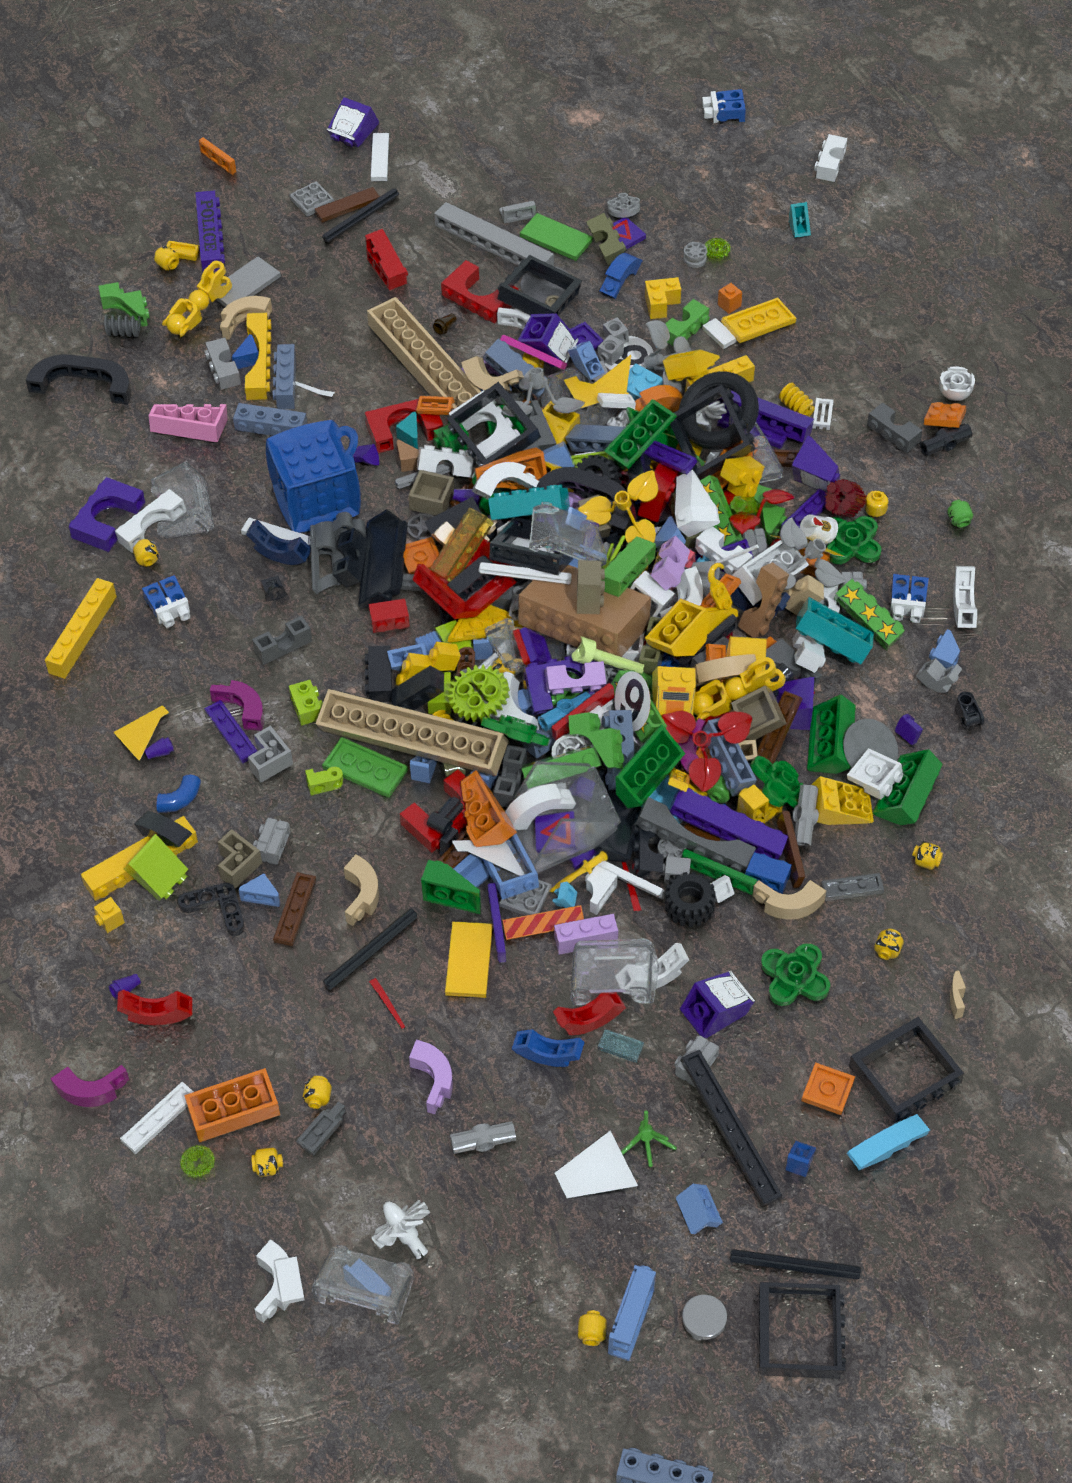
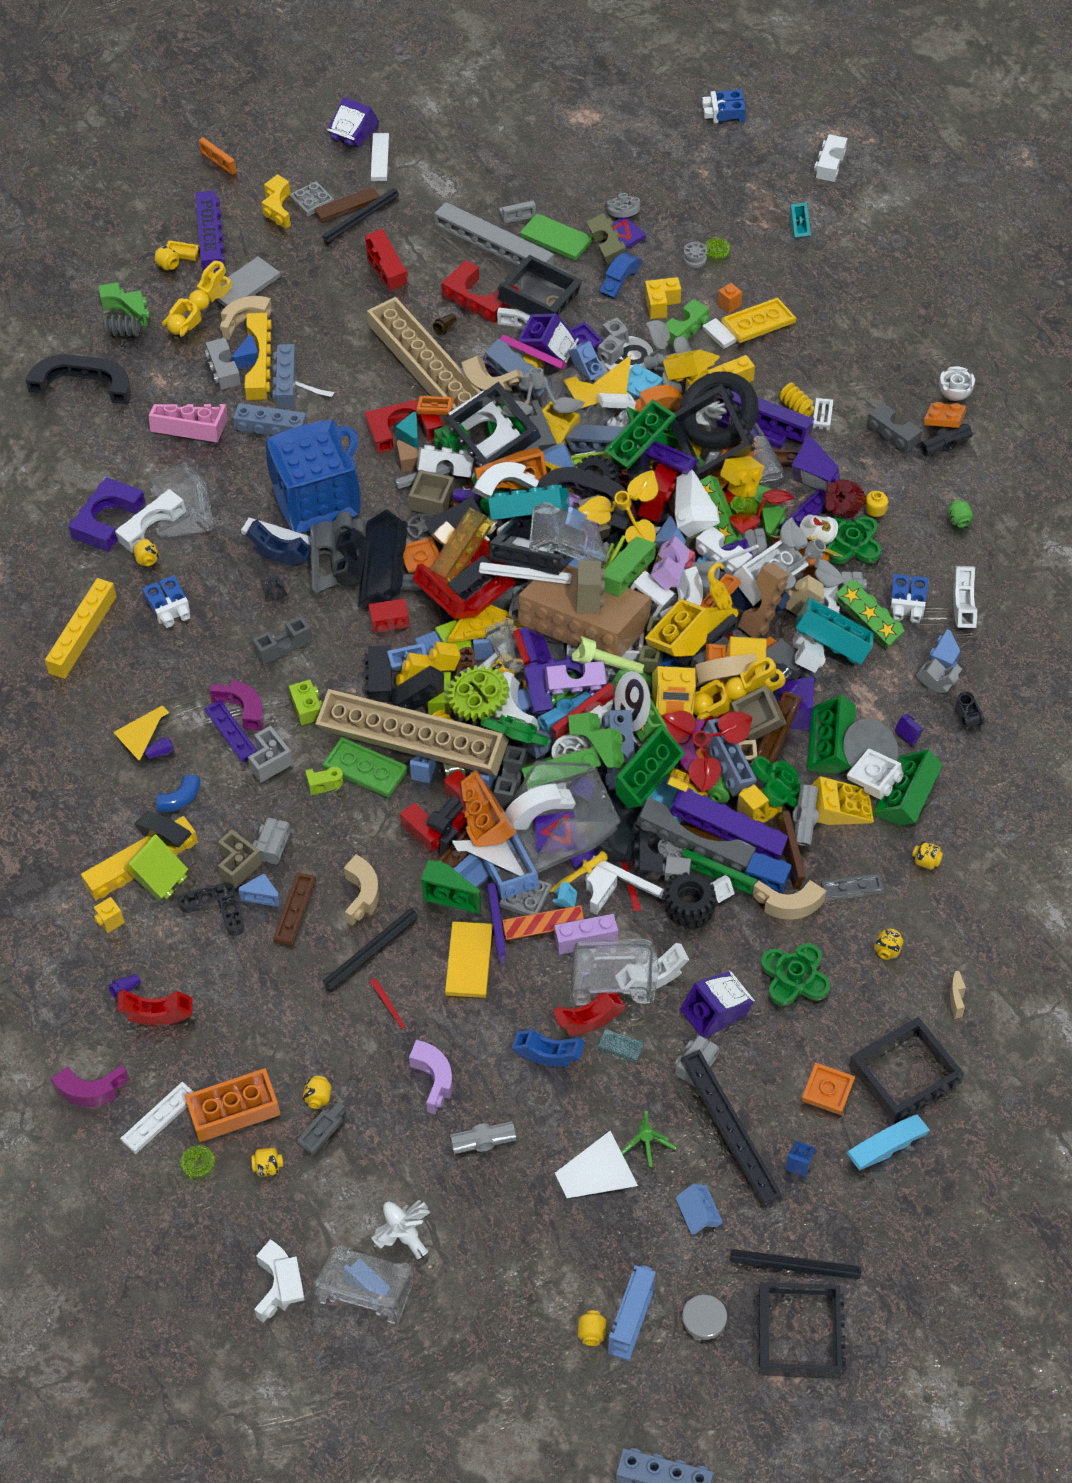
dark purple tile [353,444,379,466] -> none
none -> yellow arch [262,174,291,229]

